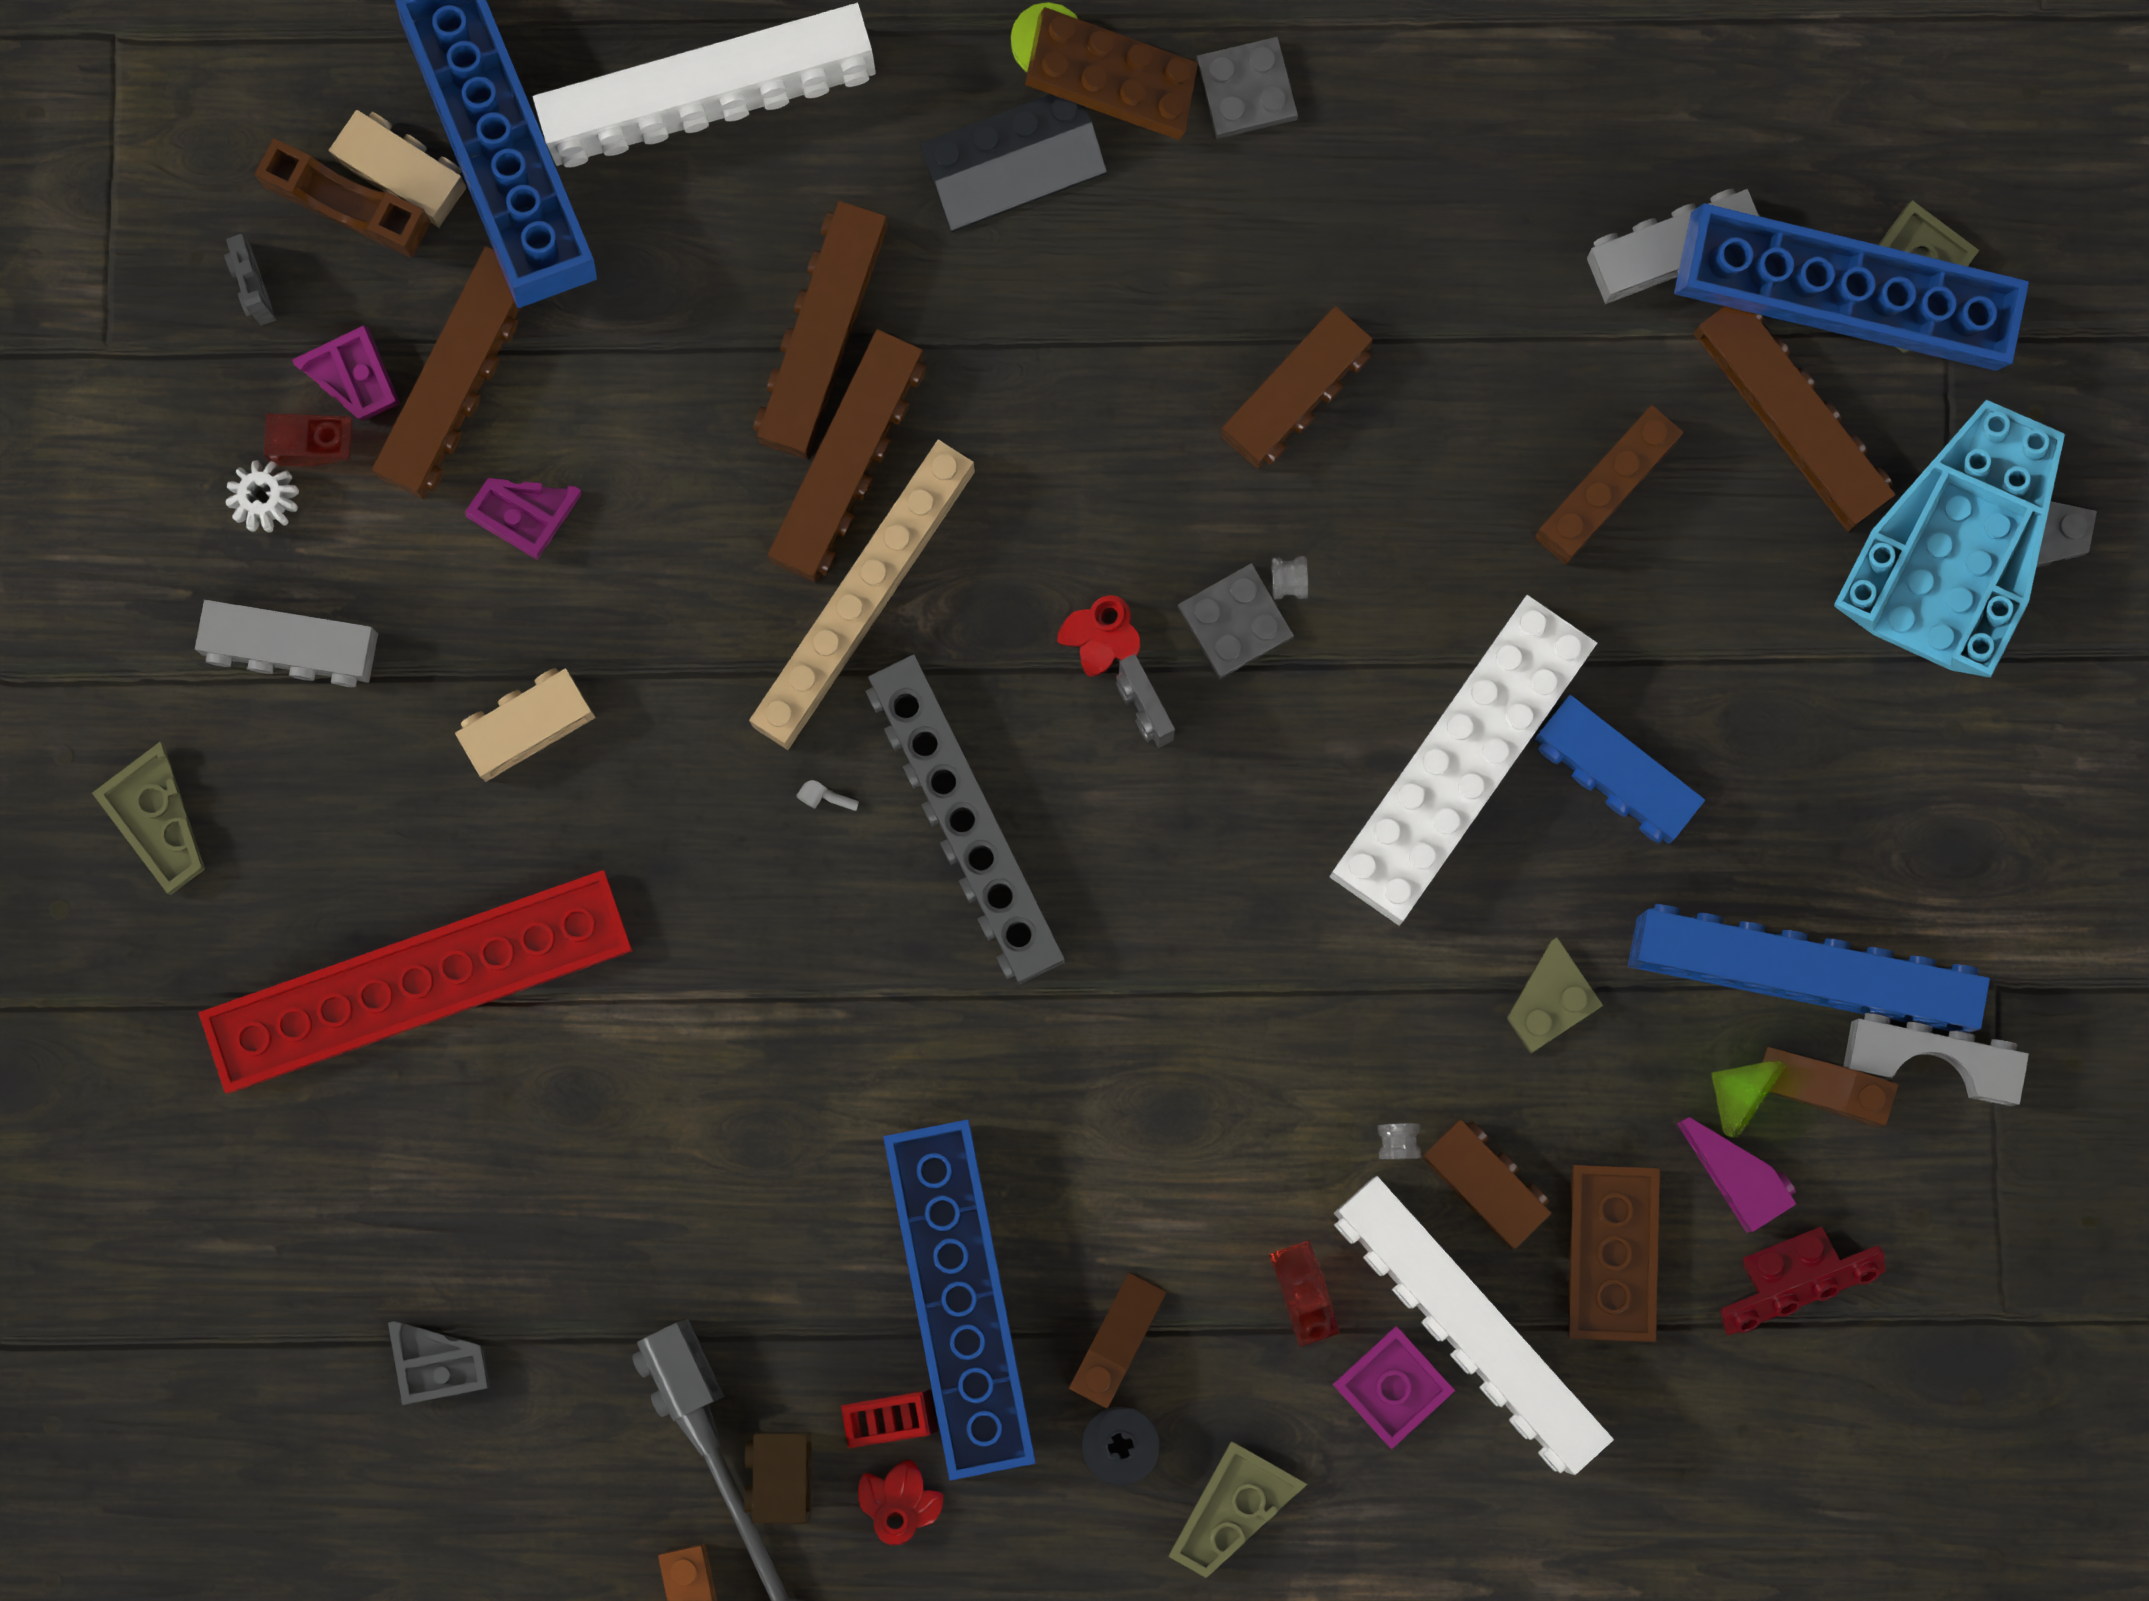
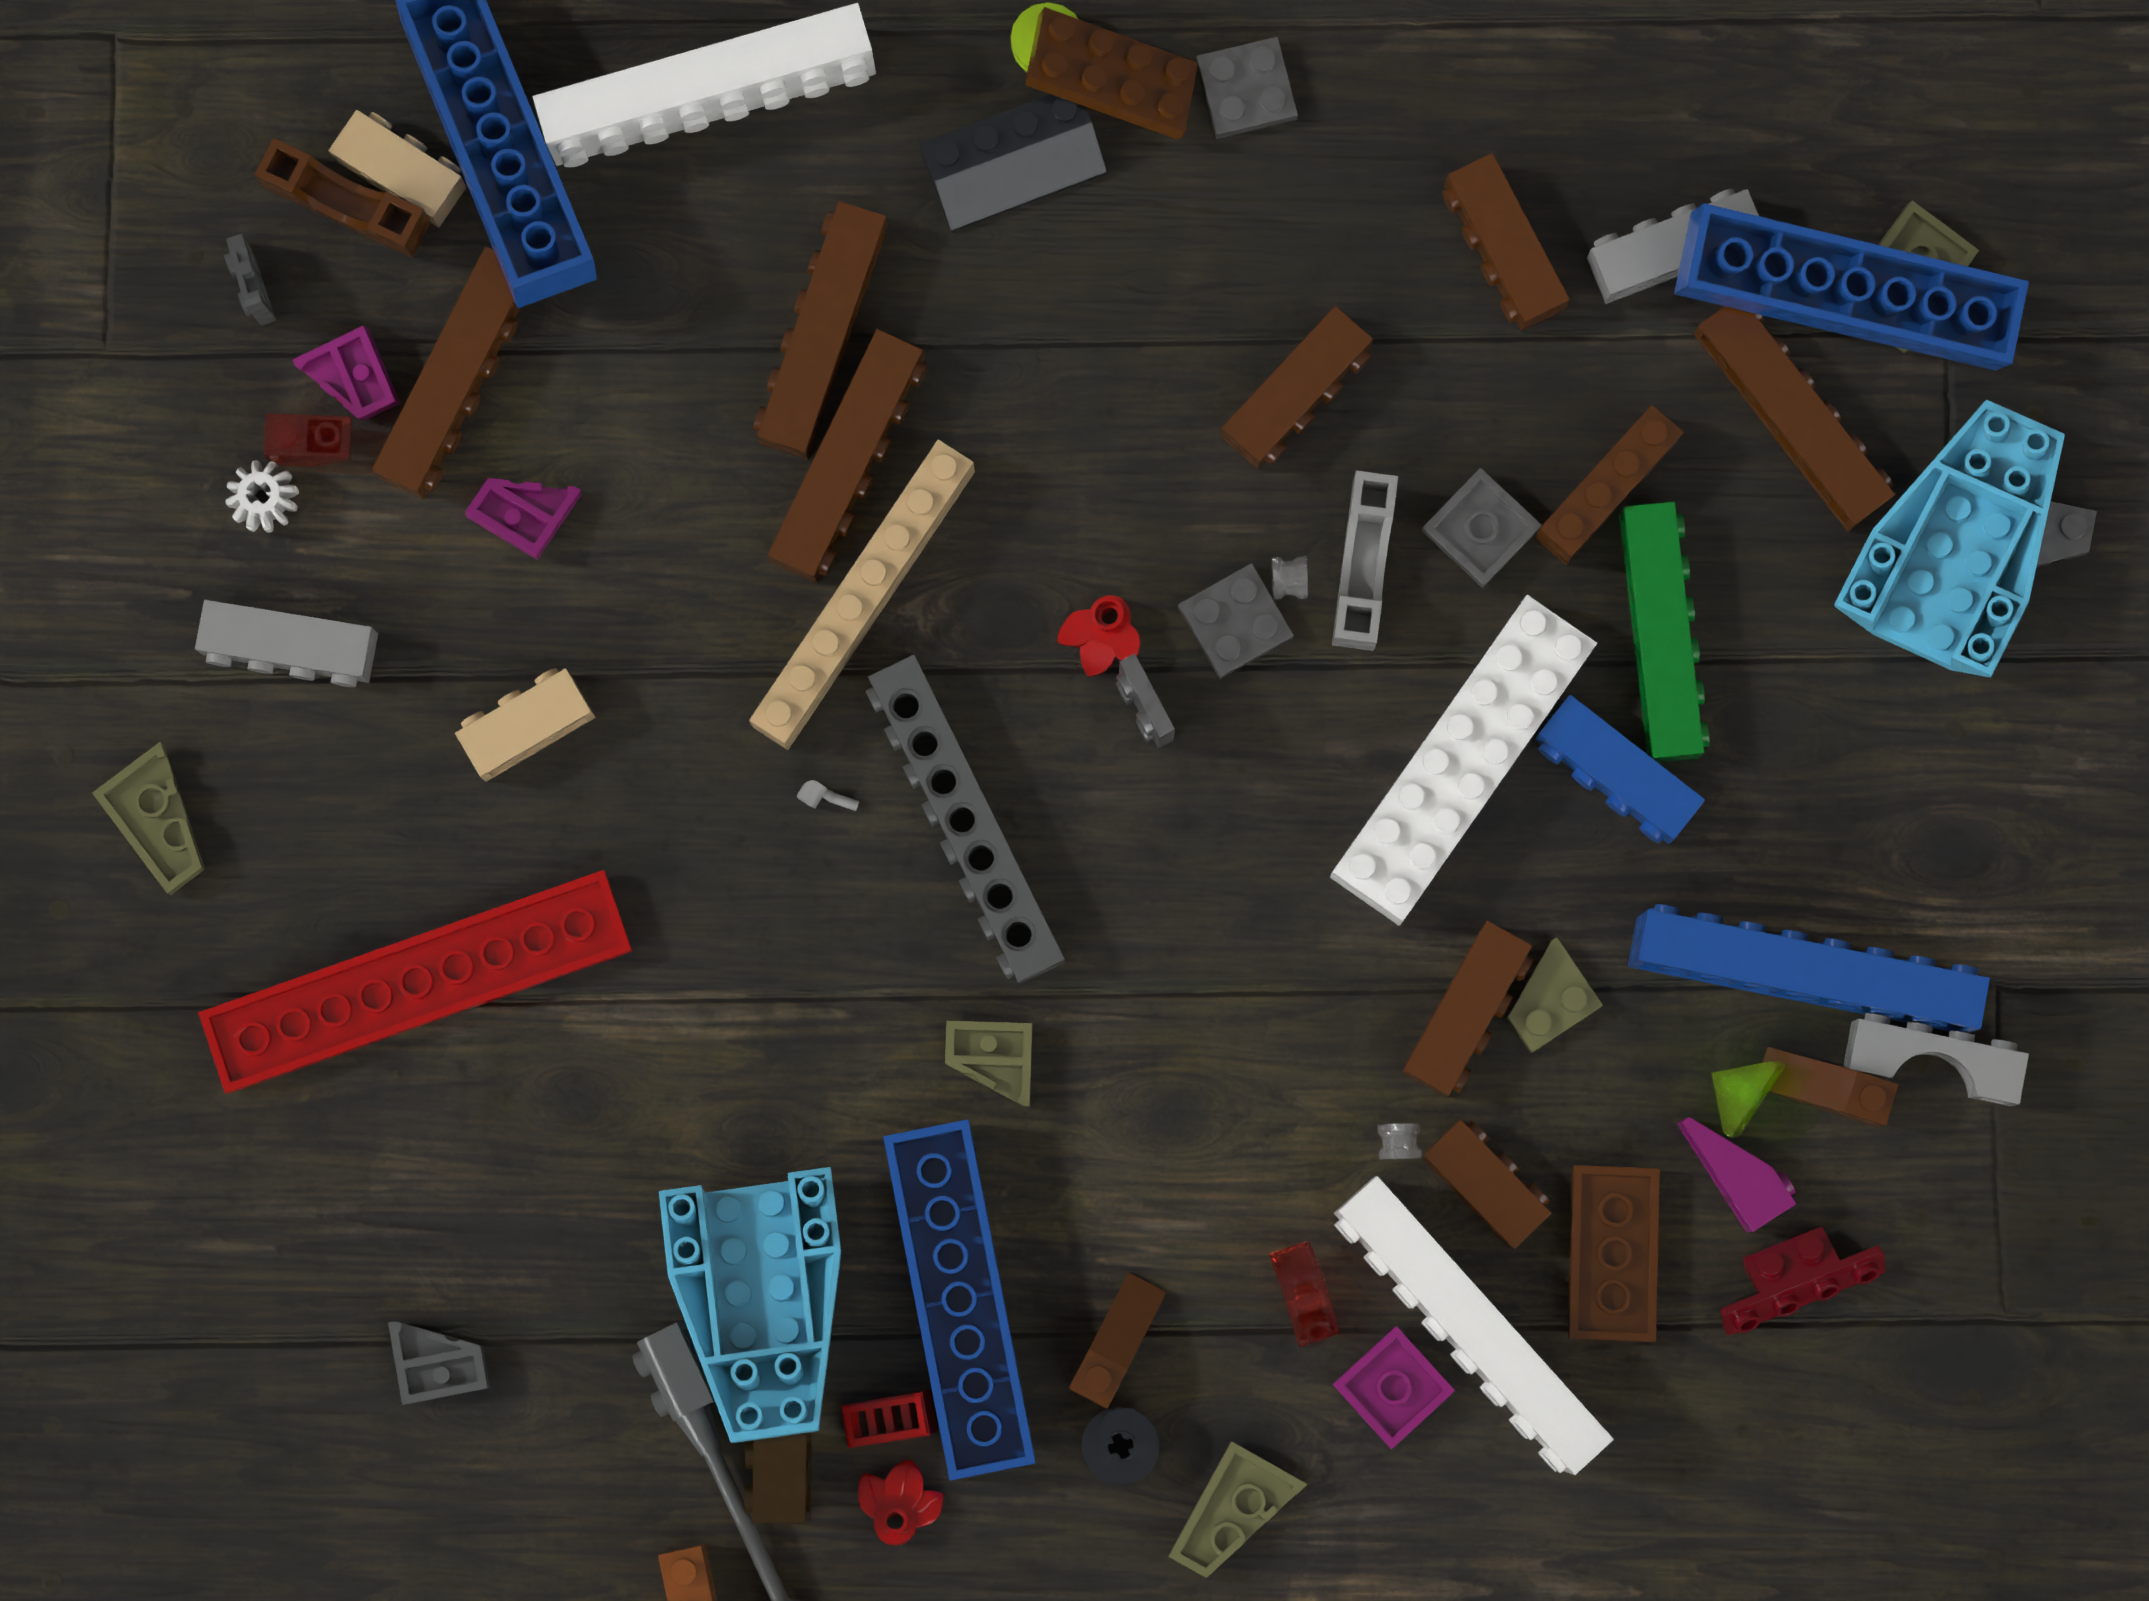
none -> medium azure wedge [659,1167,841,1443]
none -> olive wing [945,1021,1032,1107]
none -> light grey arch [1332,471,1398,651]
none -> reddish brown brick [1401,920,1534,1098]
none -> flat silver plate [1421,468,1542,588]
none -> reddish brown brick [1442,153,1570,331]
none -> green brick [1619,502,1709,762]

